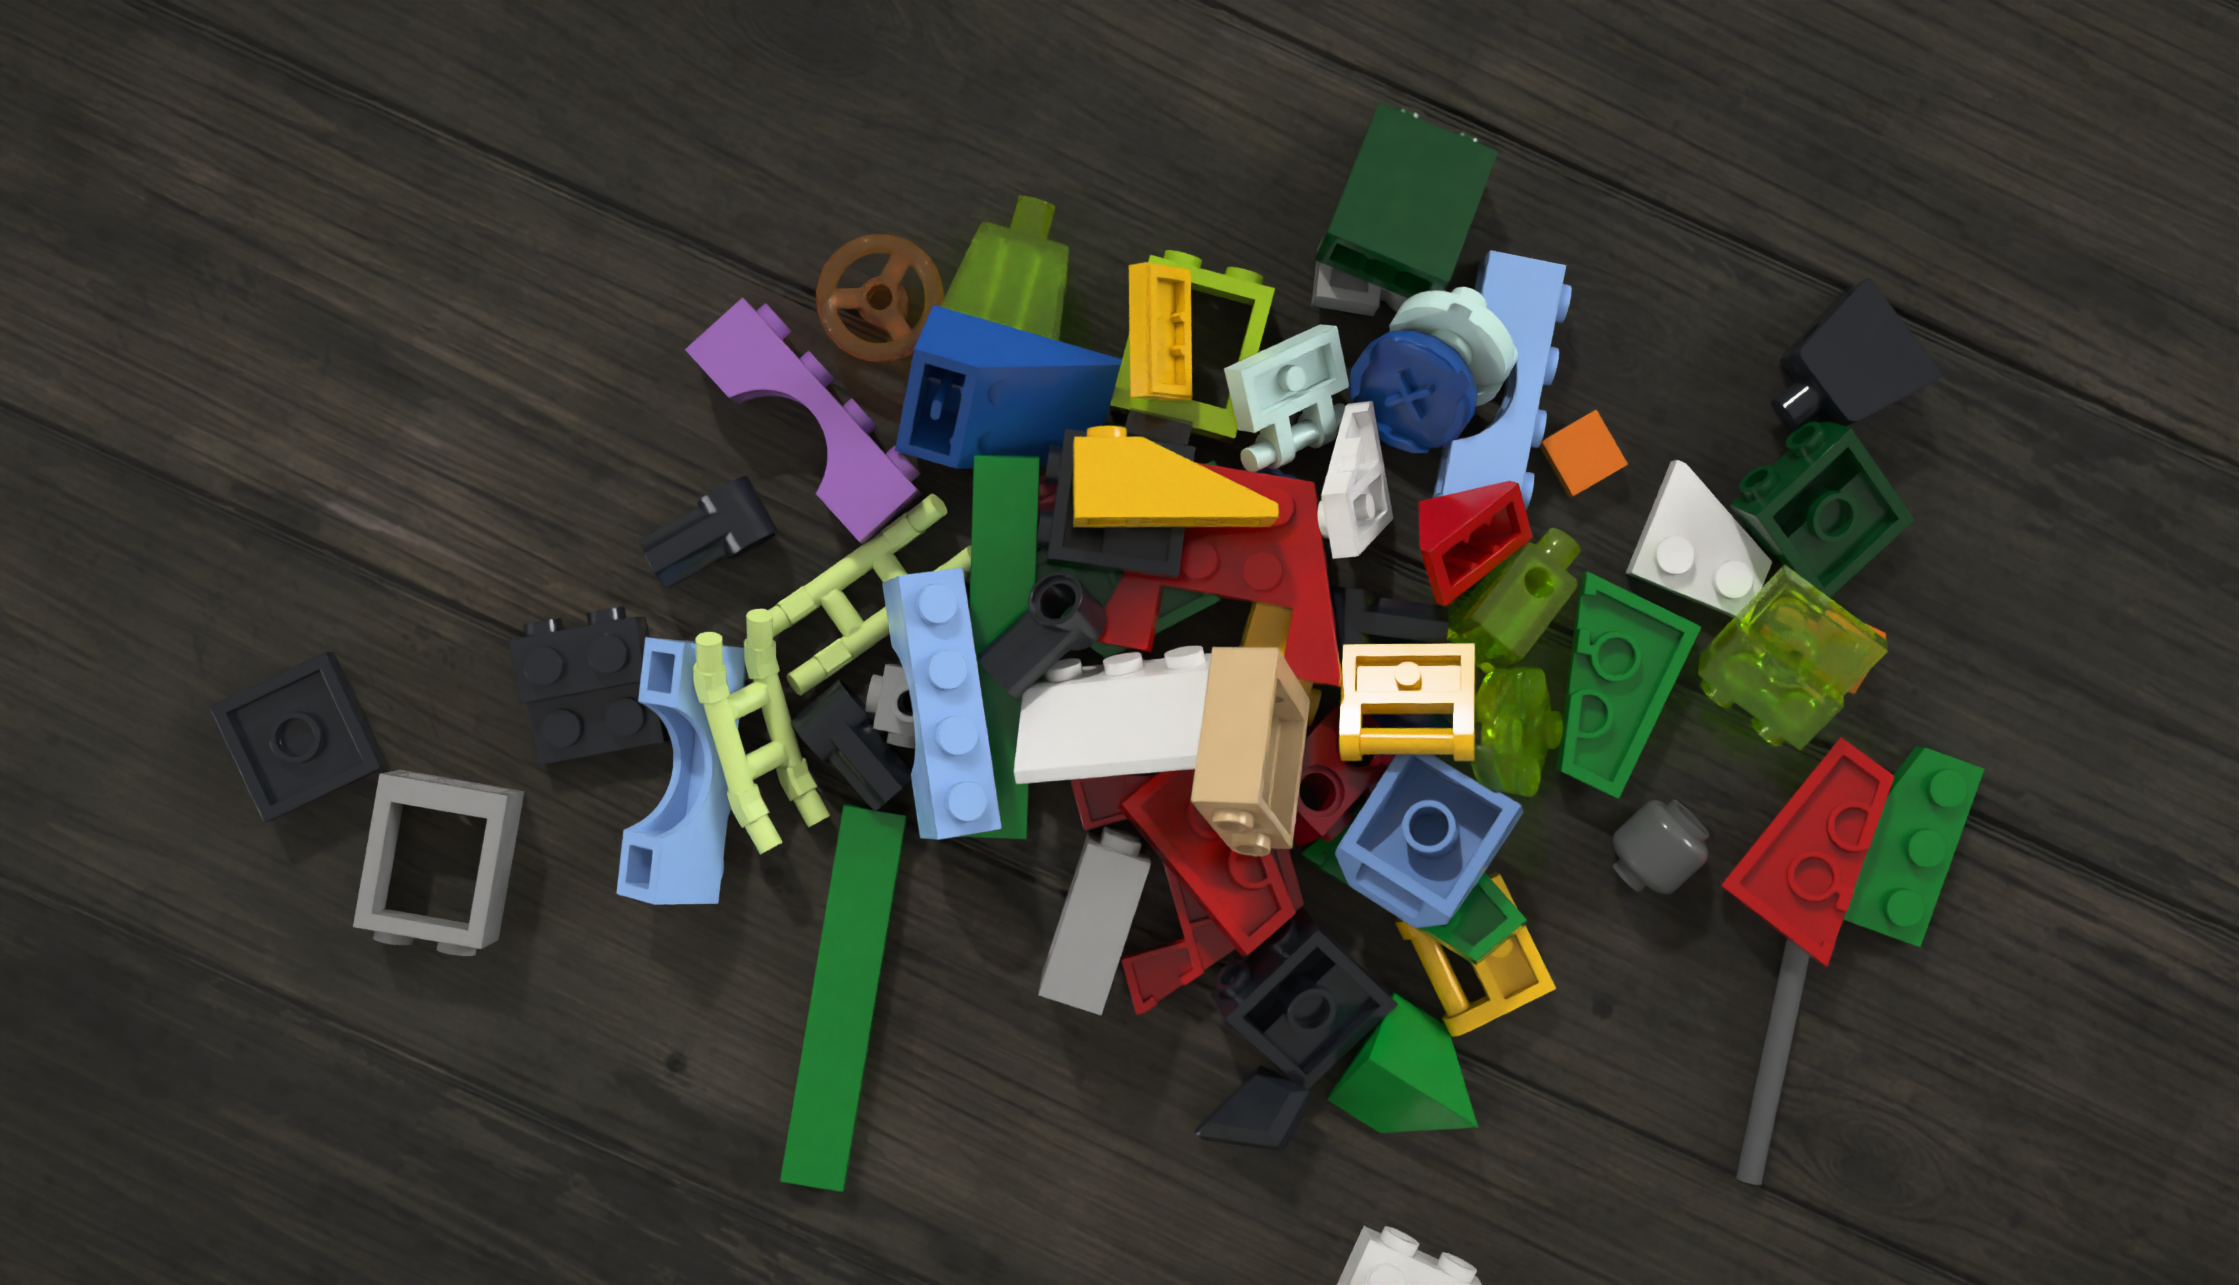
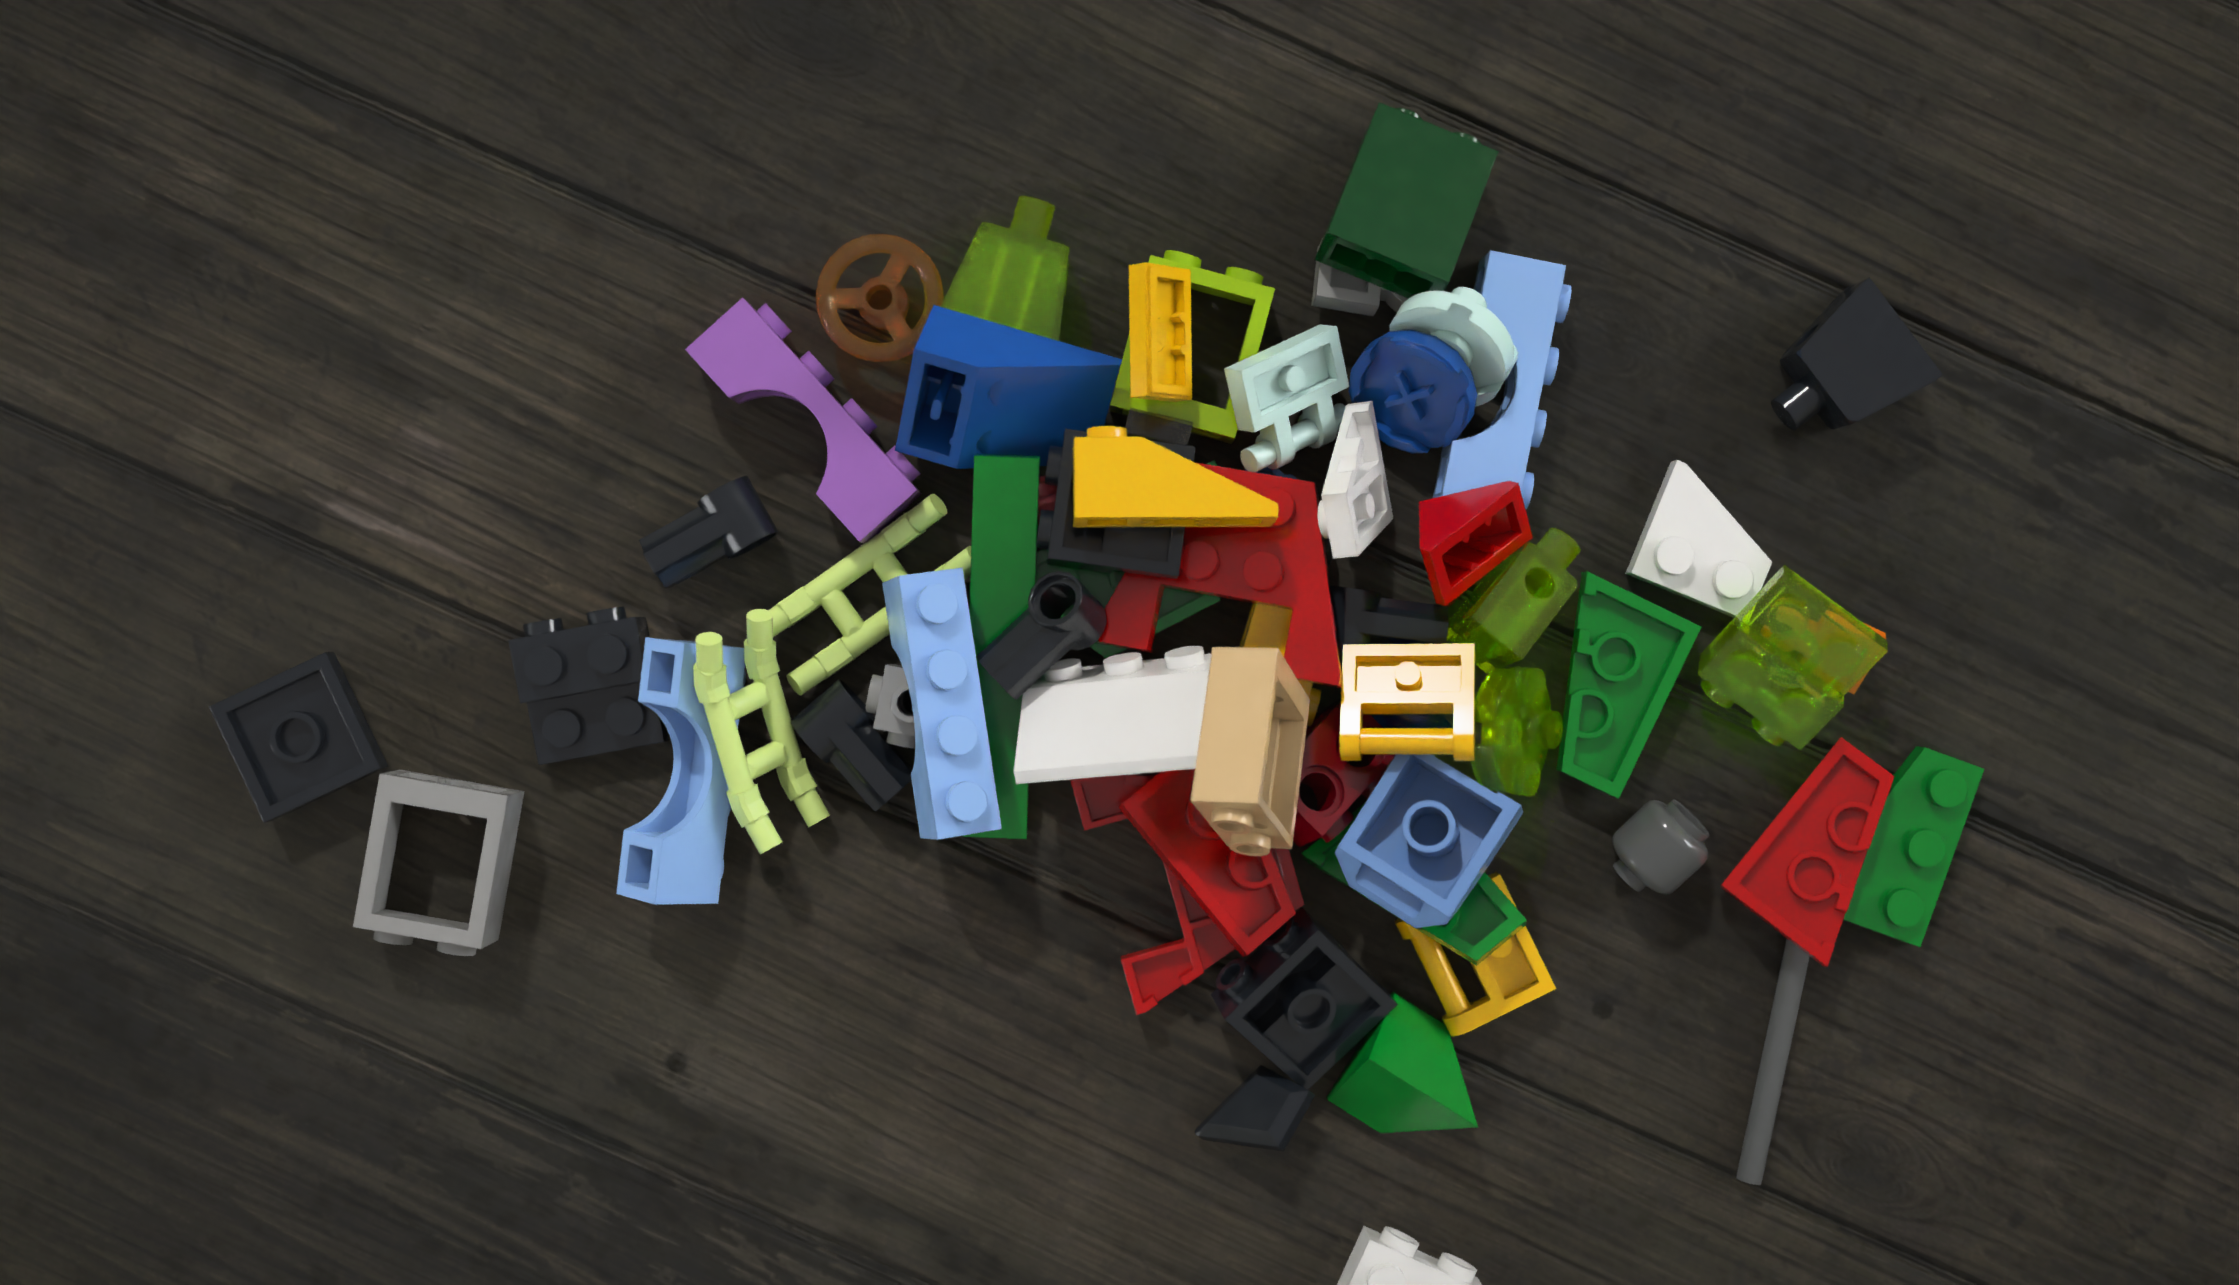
green tile [780,804,908,1192] -> none
light grey window [1038,826,1151,1015] -> none
orange tile [1539,409,1628,497] -> none
dark green plate [1730,419,1915,606] -> none

